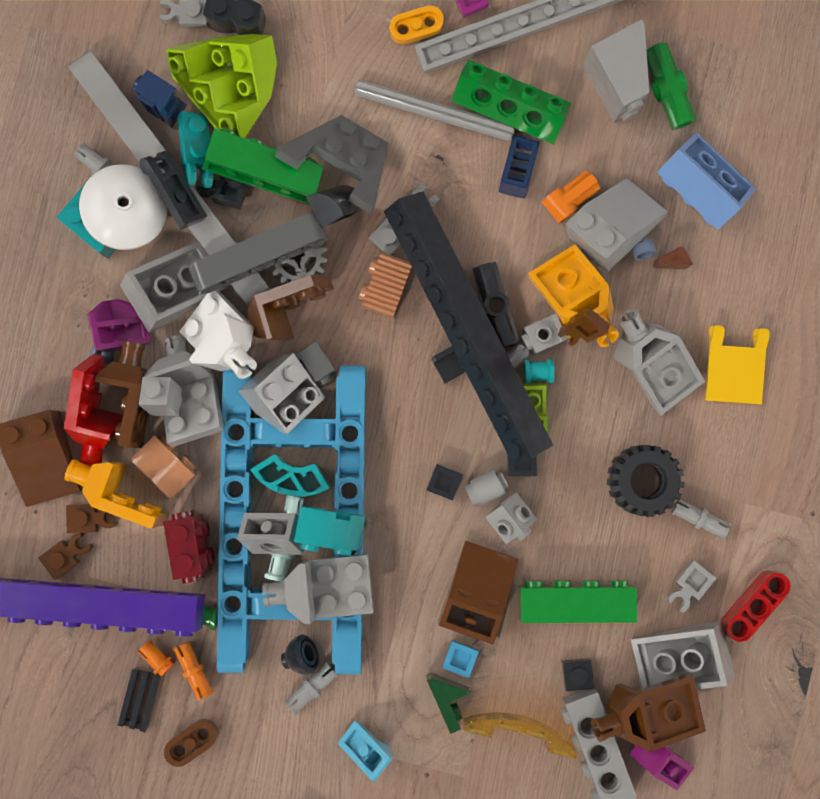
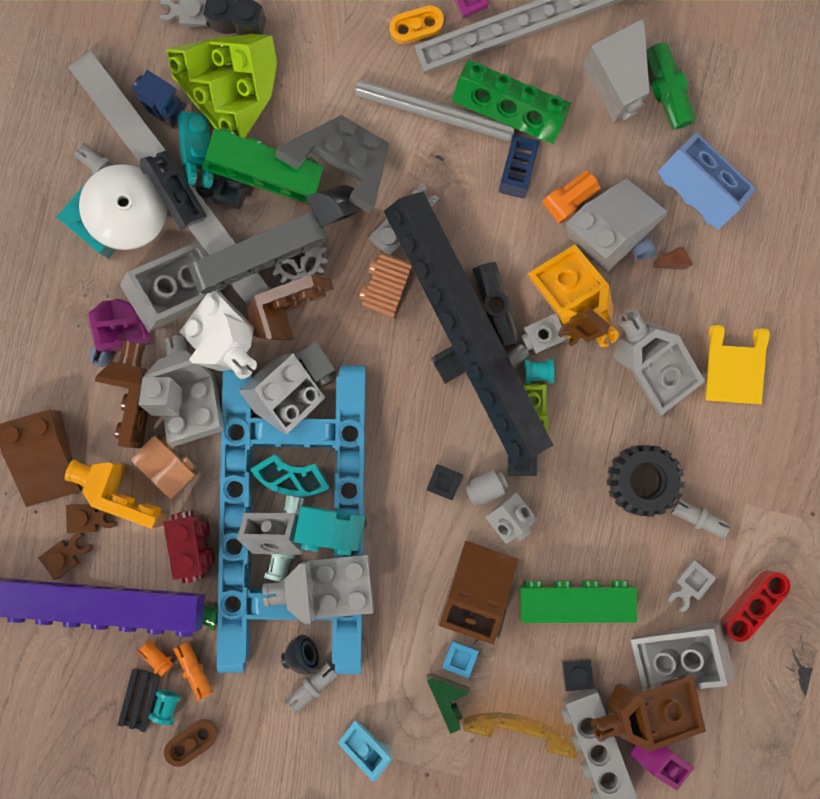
red plate [64,353,123,466] -> none
none -> teal bush [149,689,182,726]

